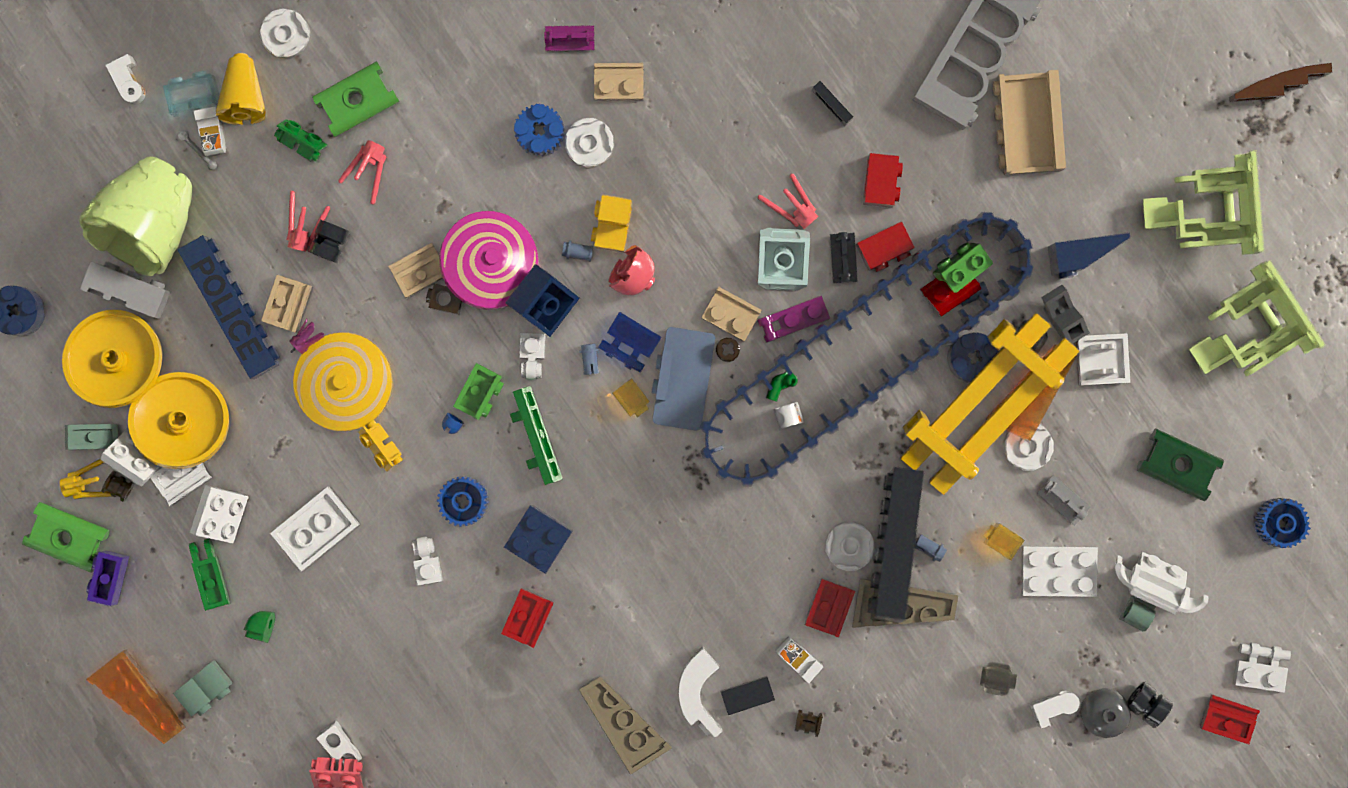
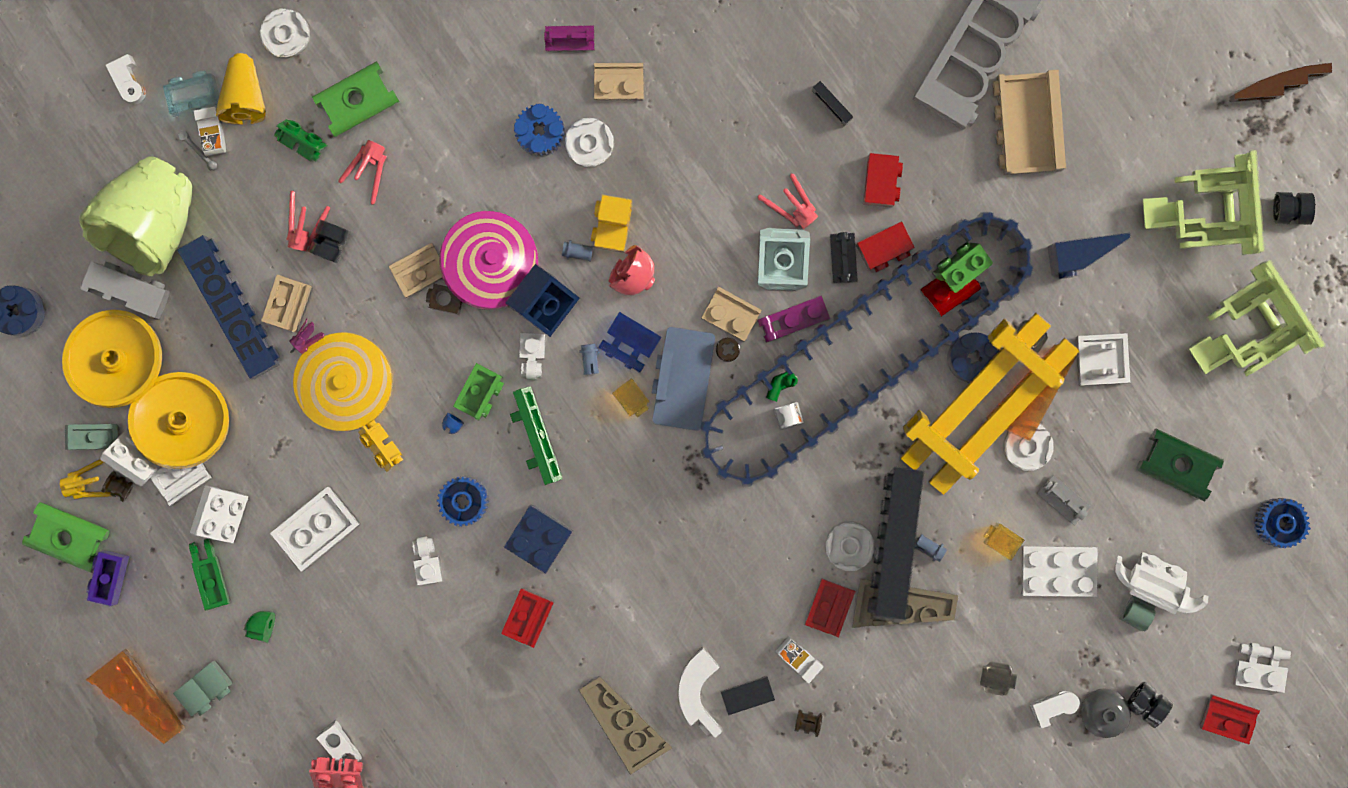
dark grey brick [1041,285,1090,344] -> none
none -> black wheel [1273,192,1315,225]

